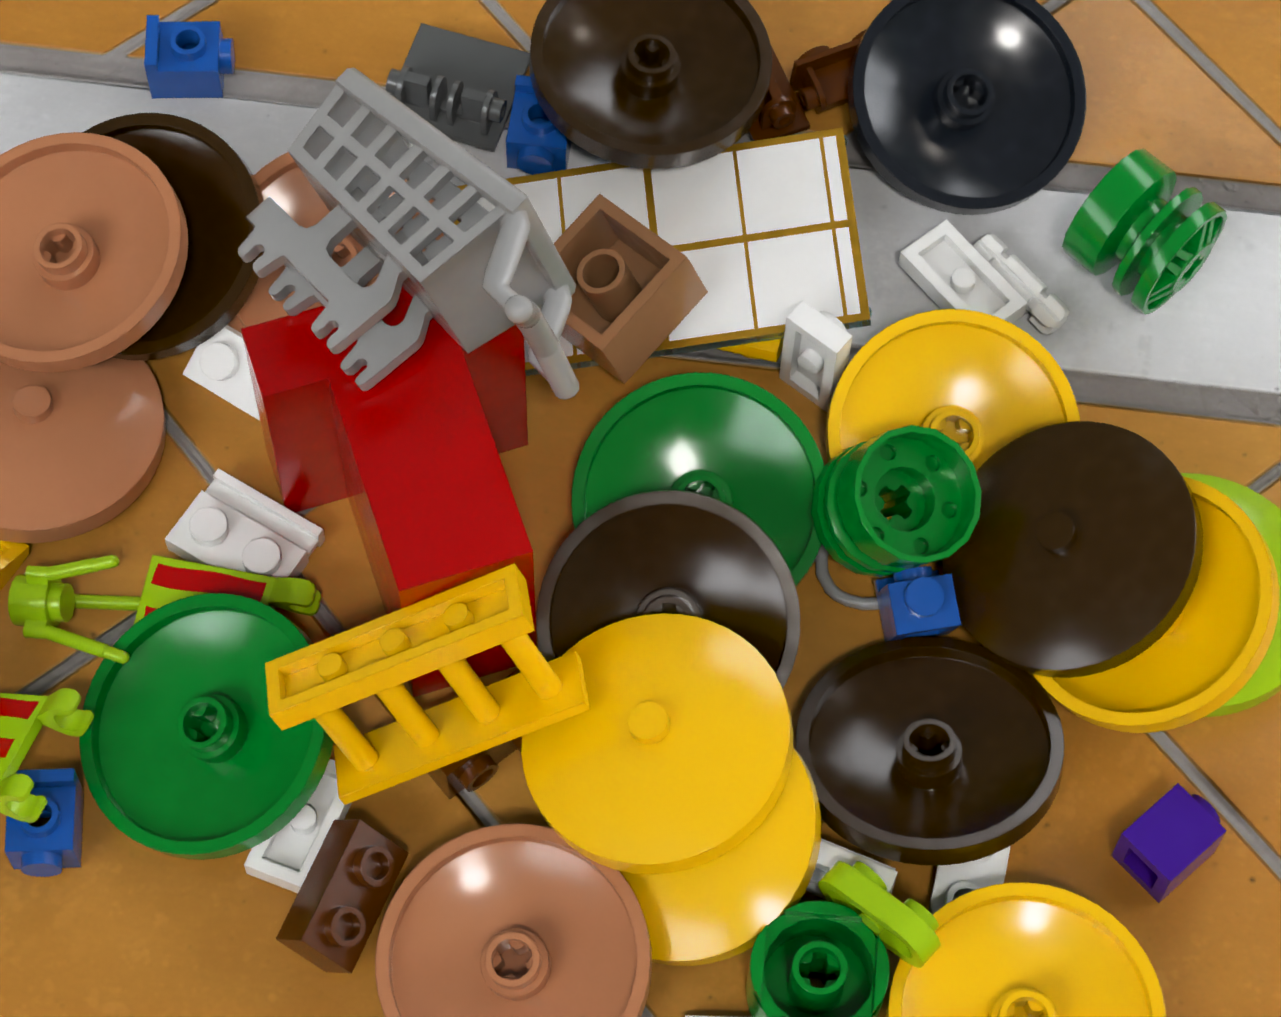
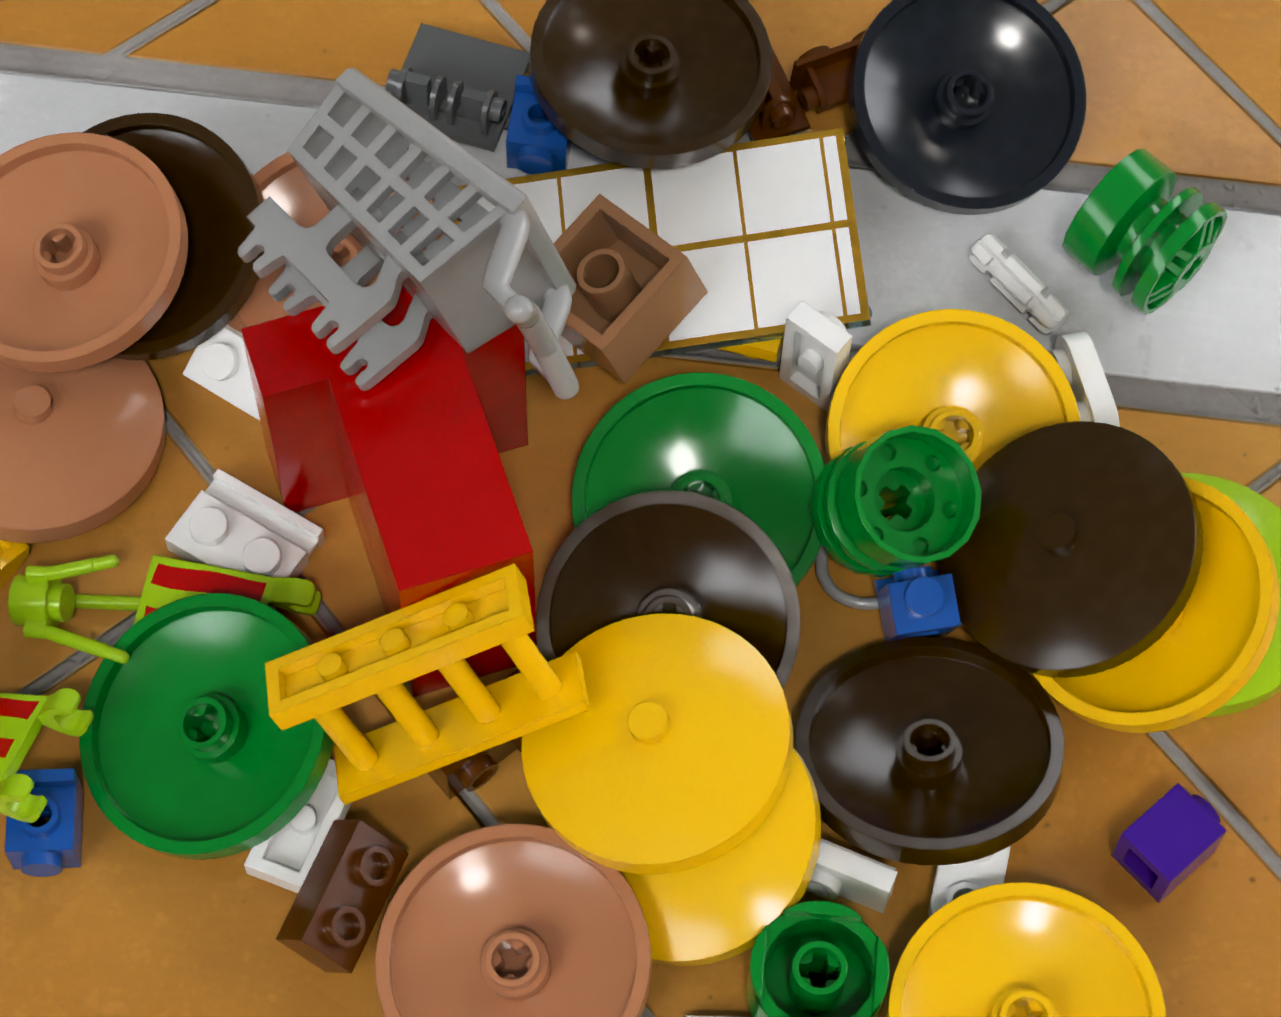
blue brick [144,15,235,99] -> none
lime plate [818,861,941,968] -> none
white plate [898,219,1028,324] -> none
none -> white plate [1049,330,1120,427]

